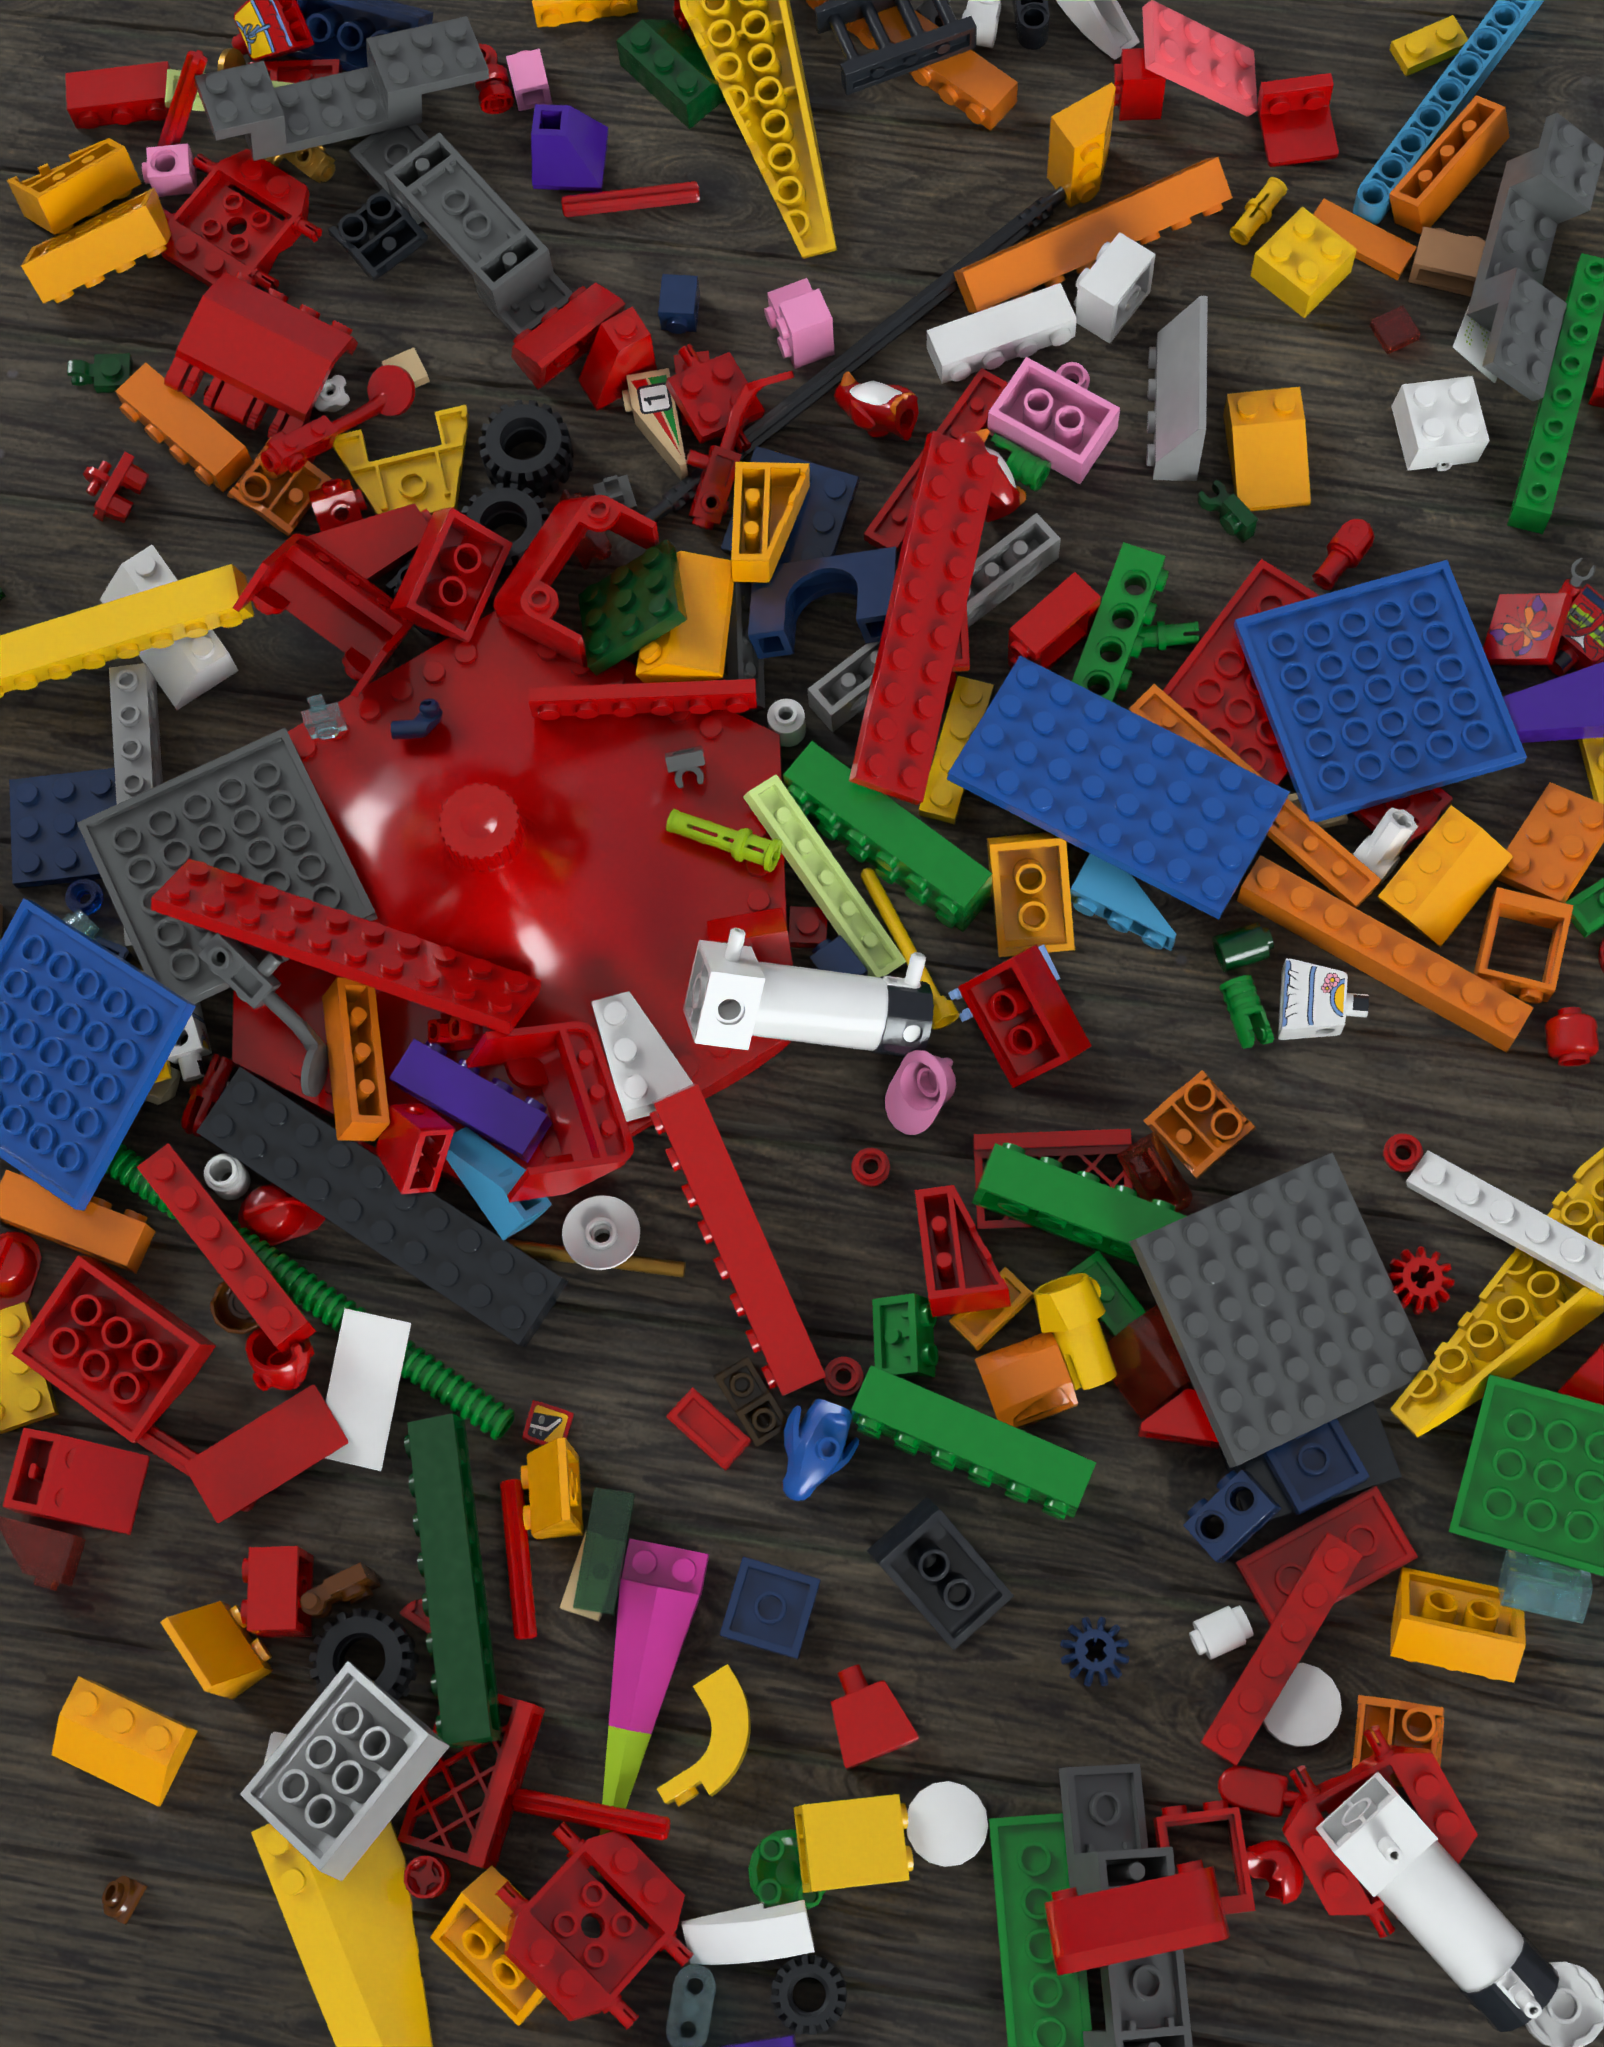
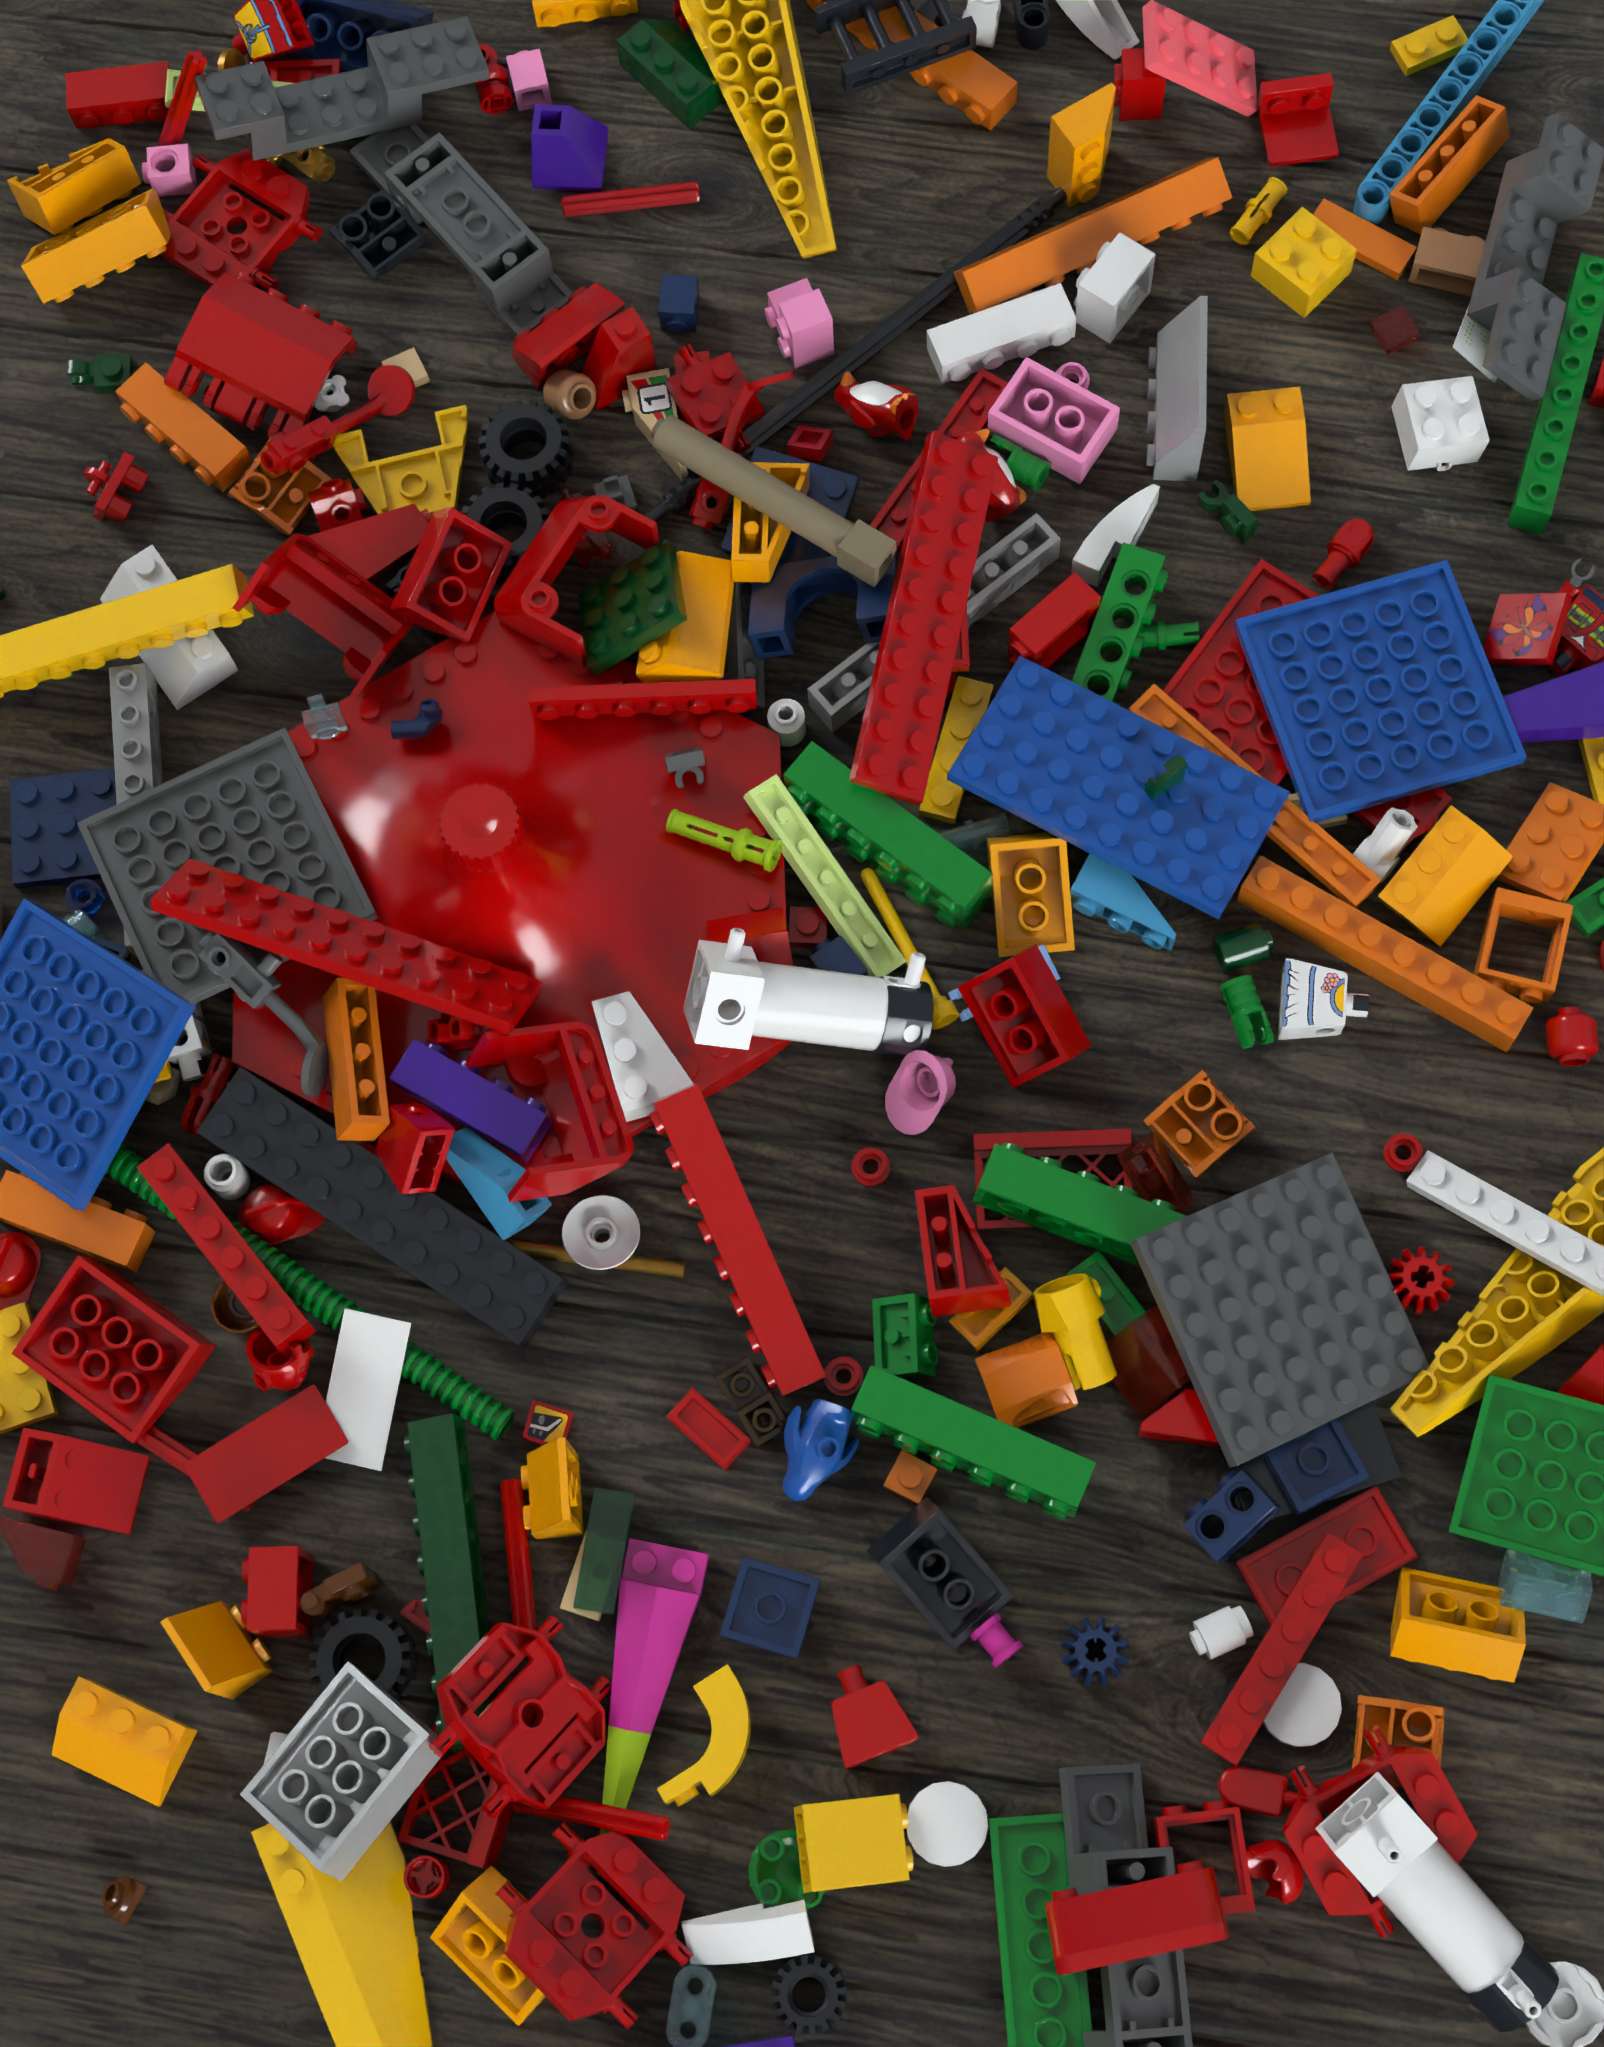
none -> red piece [429,1615,612,1819]
none -> medium nougat head [543,369,597,419]
none -> dark tan brick [651,415,896,588]
none -> red plate [787,425,833,462]
none -> orange plate [883,1450,937,1505]
none -> clear light blue pin [938,813,1012,850]
none -> dark pink bush [970,1613,1024,1669]
none -> white slope [1071,484,1160,587]
none -> dark green tile [1144,754,1188,800]

